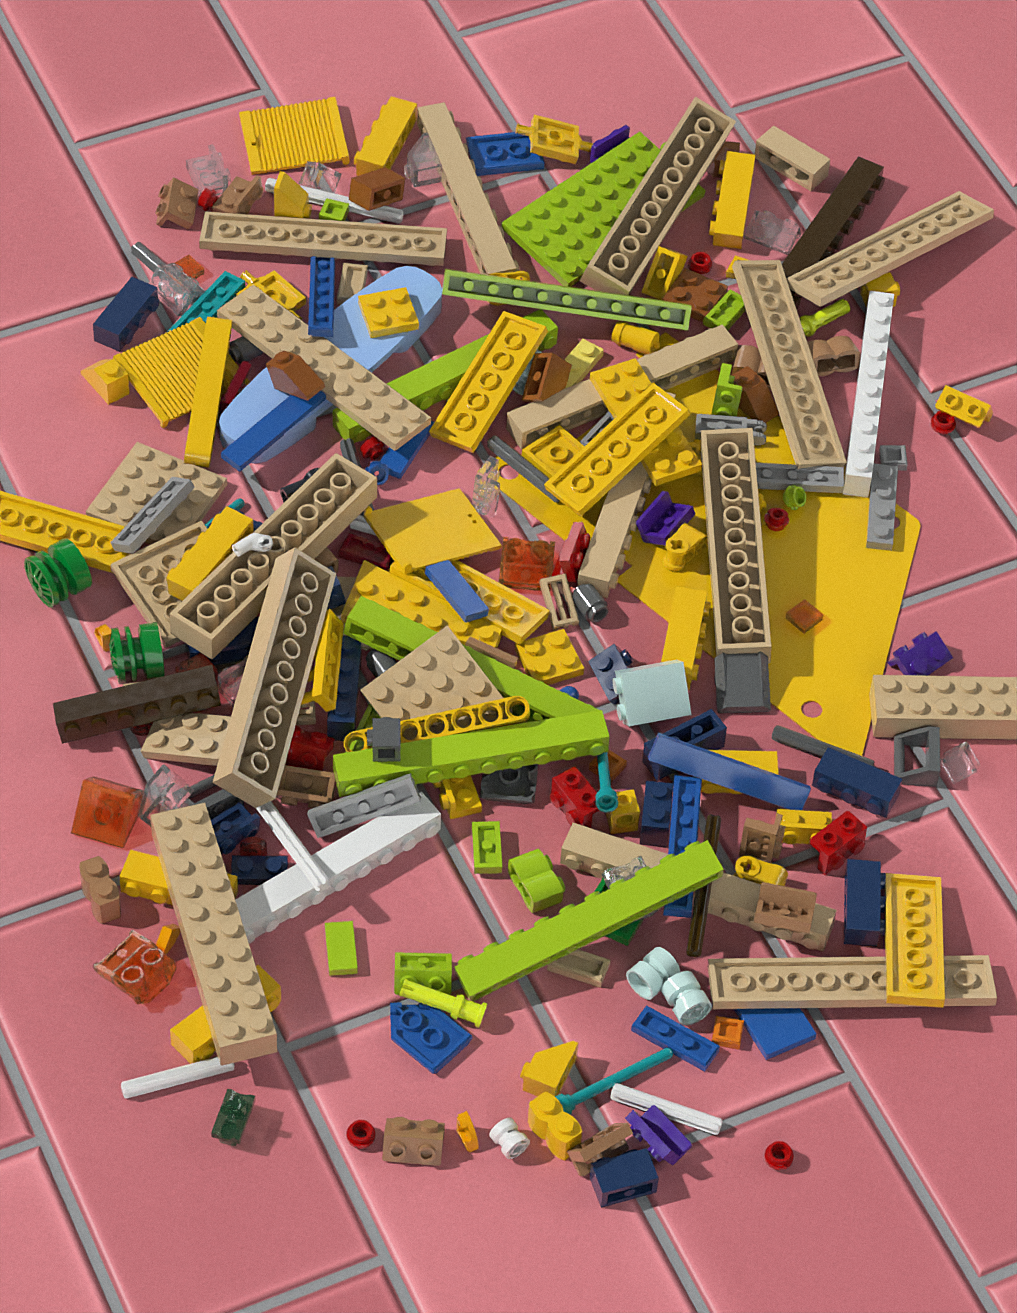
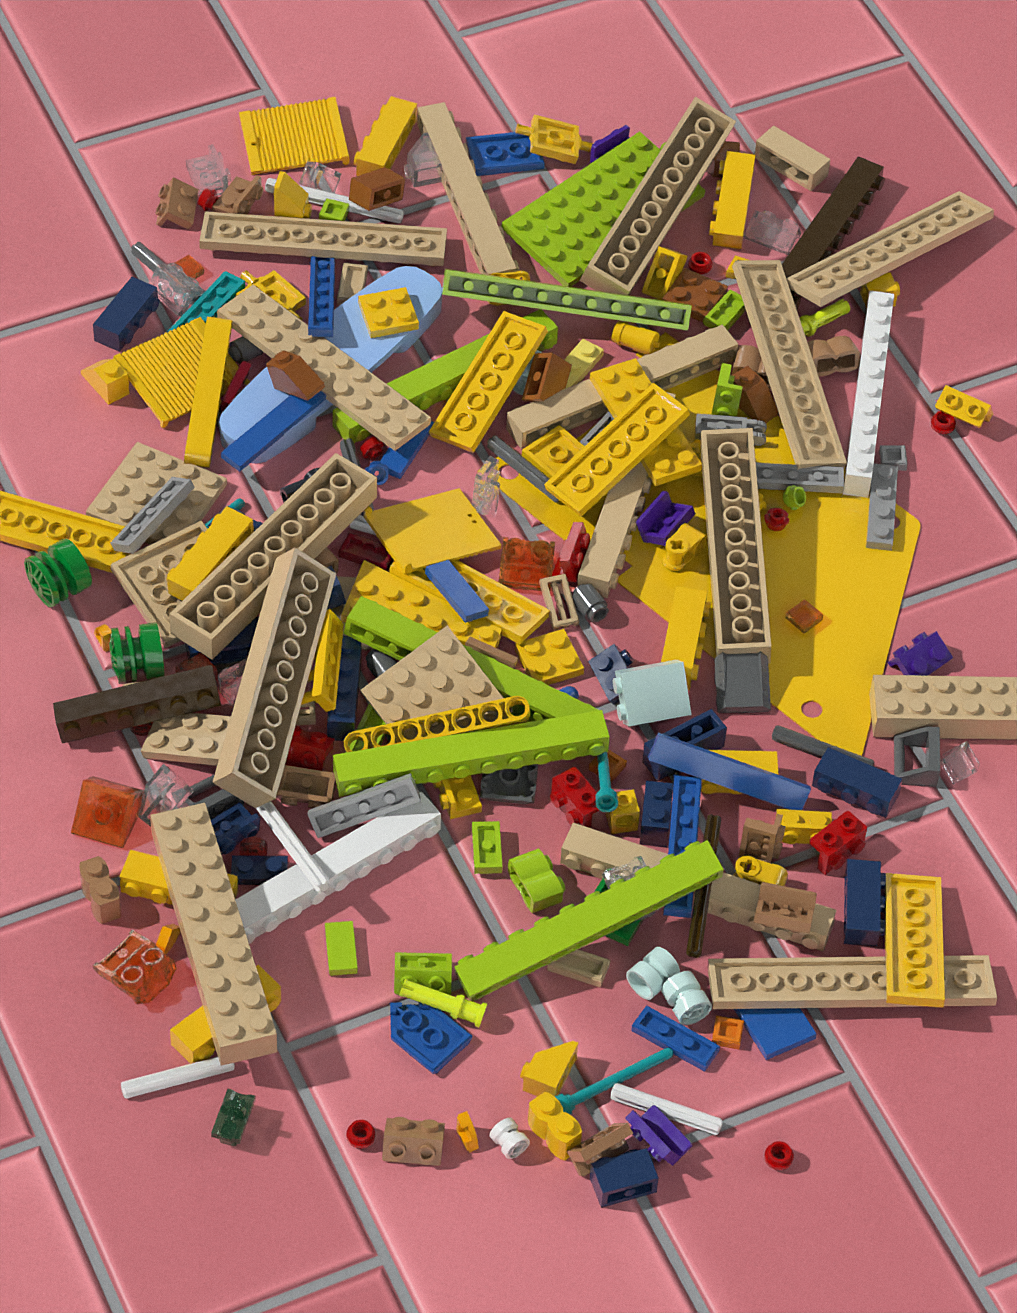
white arm [232,533,273,557] -> none
dark grey brick [367,717,400,761] -> none

